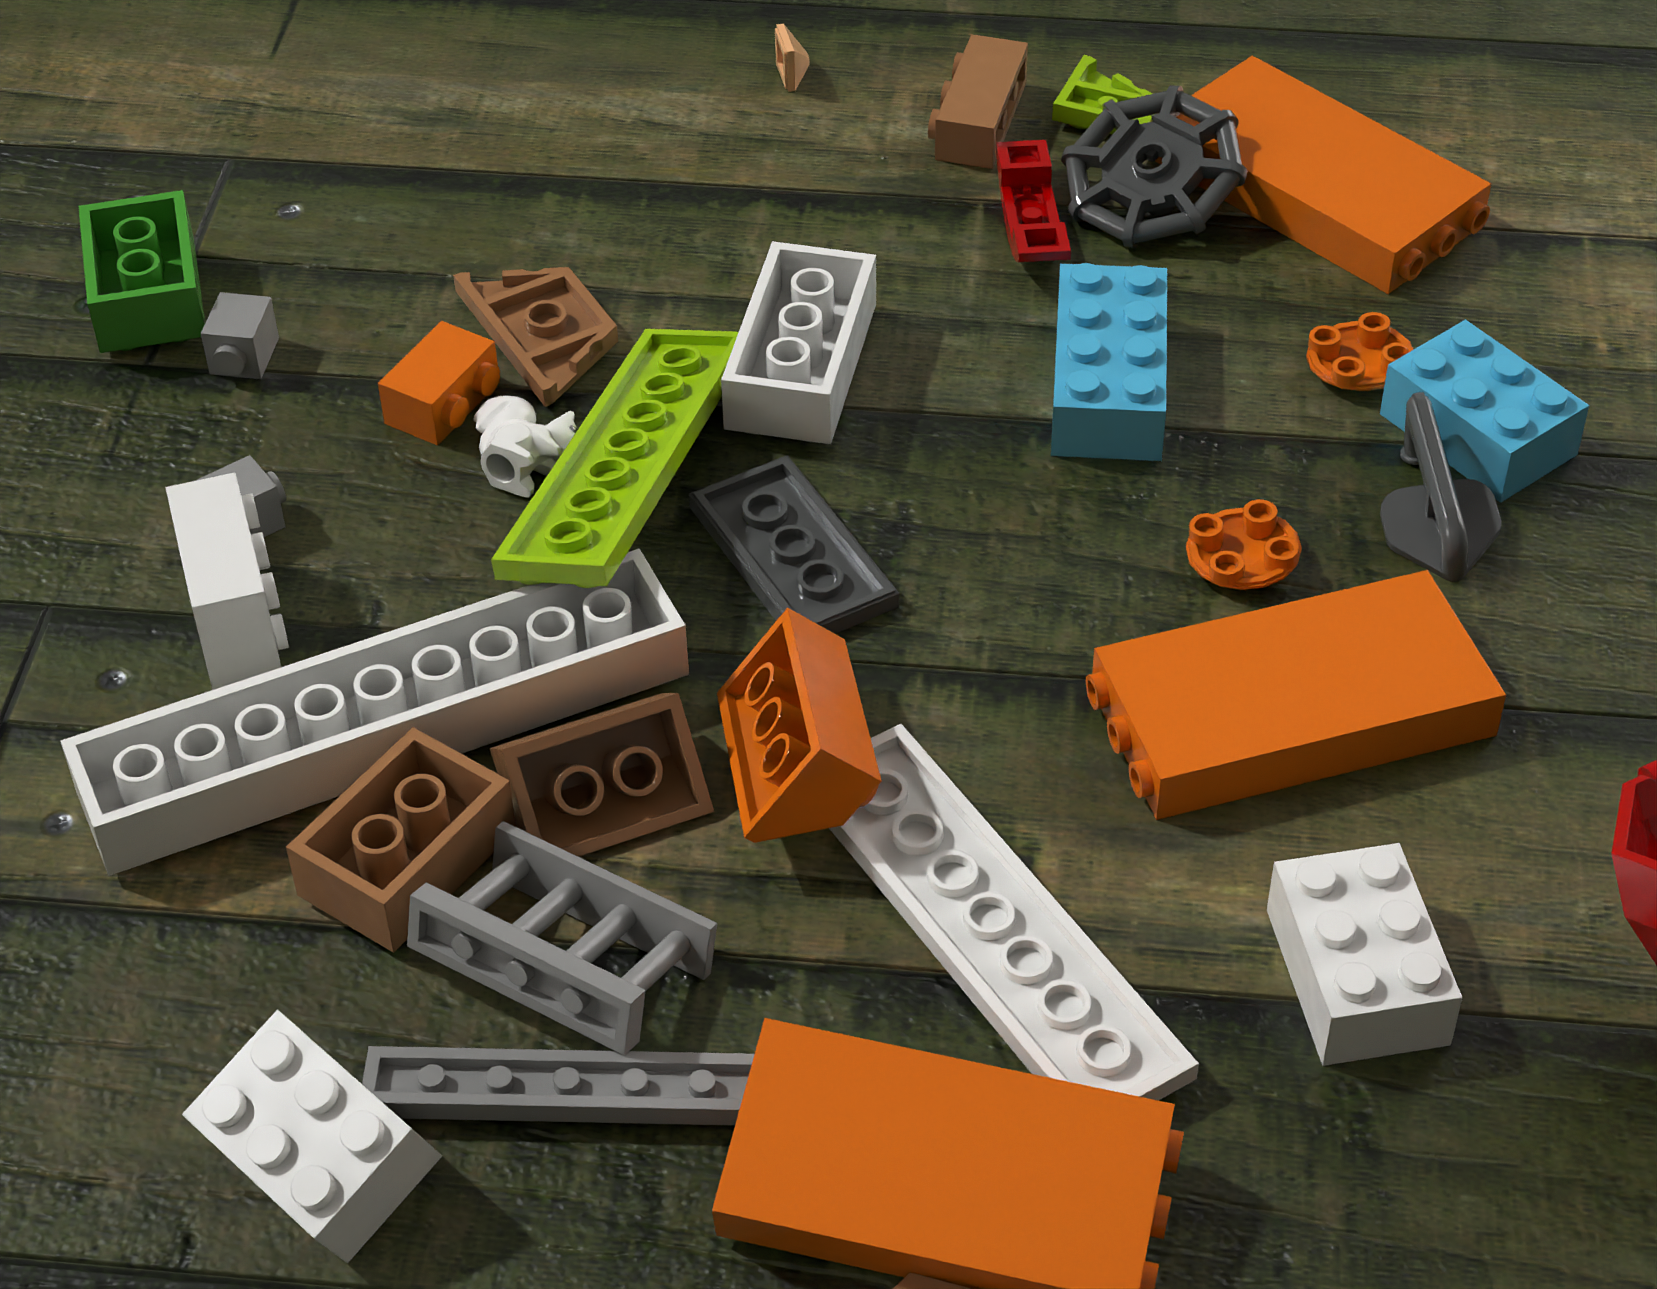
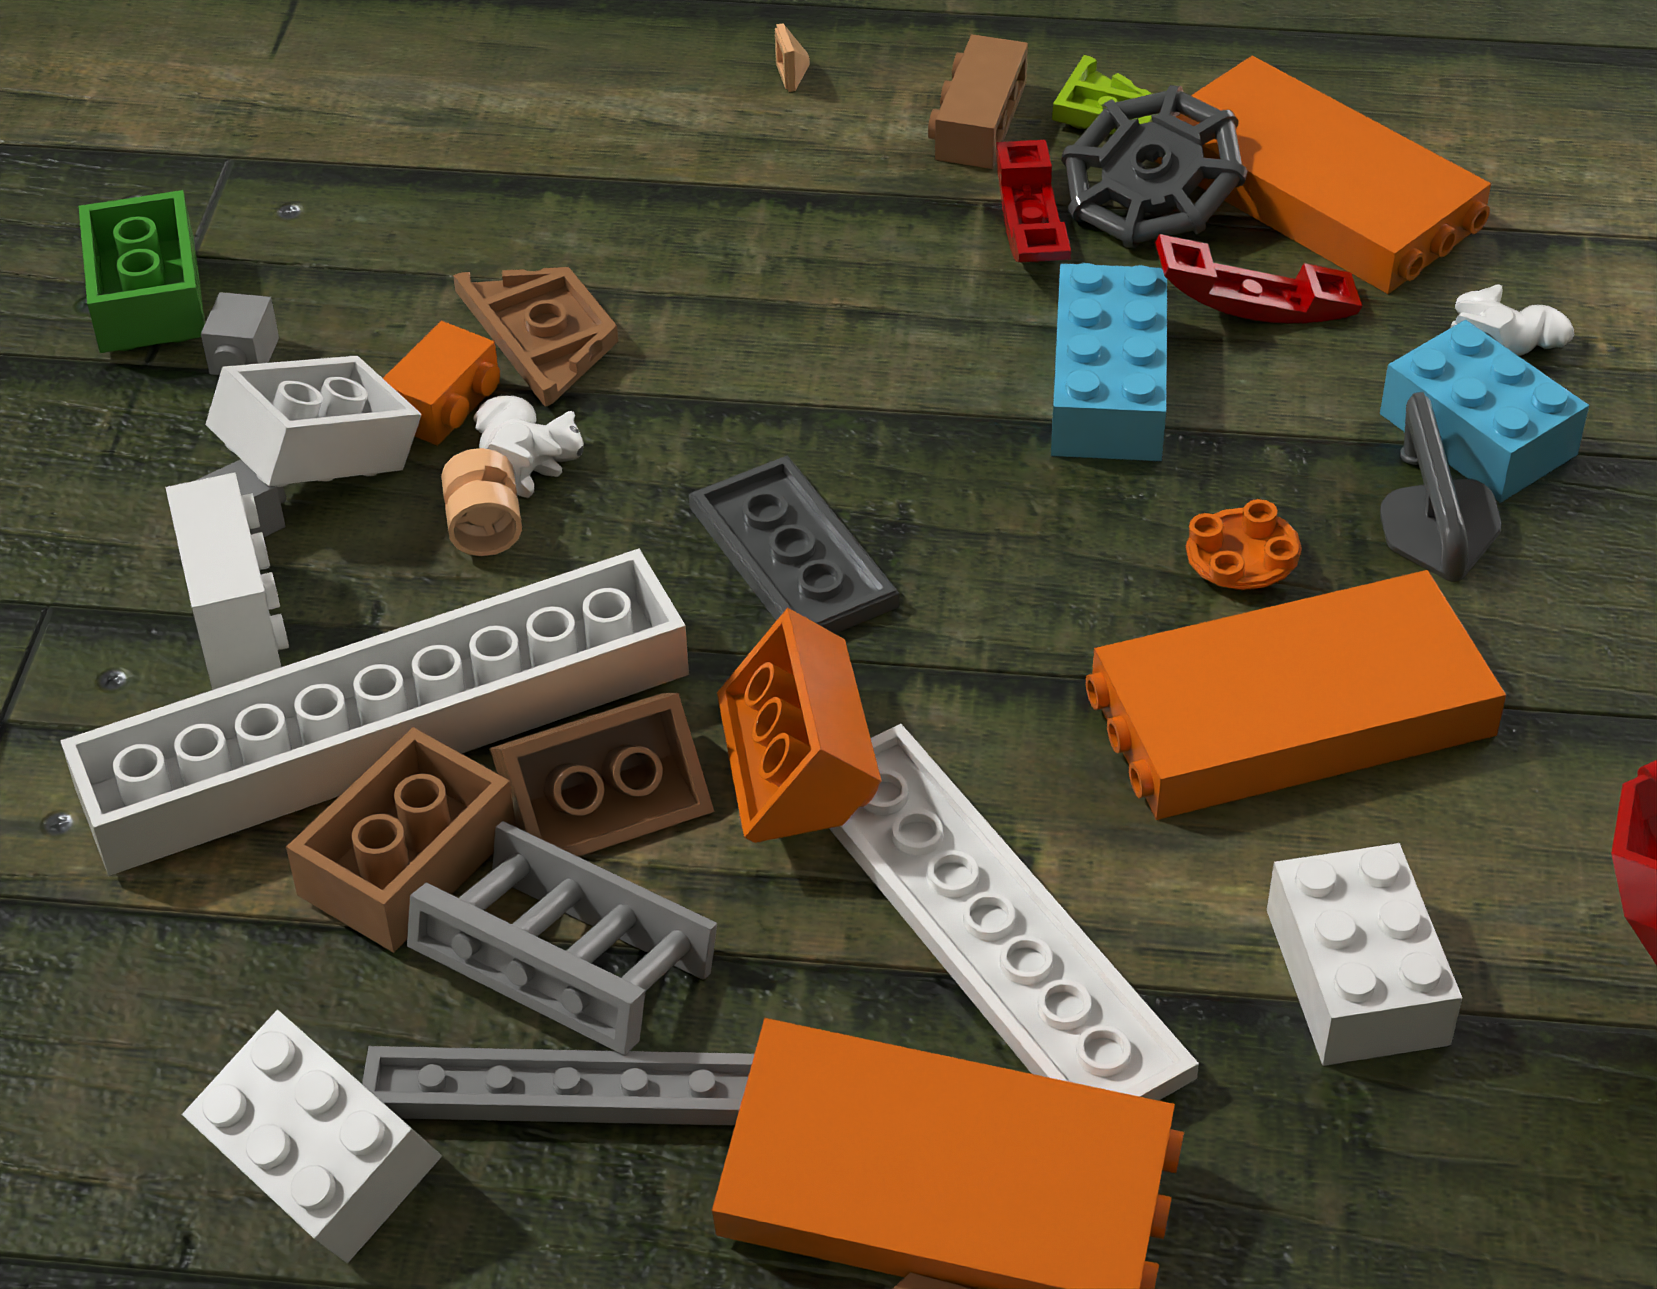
lime plate [491,329,739,588] -> none
white brick [721,241,876,444] -> none
orange dish [1306,312,1414,391] -> none
none -> white brick [205,356,422,487]
none -> light nougat wheel [441,448,522,556]
none -> red slope [1155,234,1362,323]
none -> white animal [1451,285,1574,356]

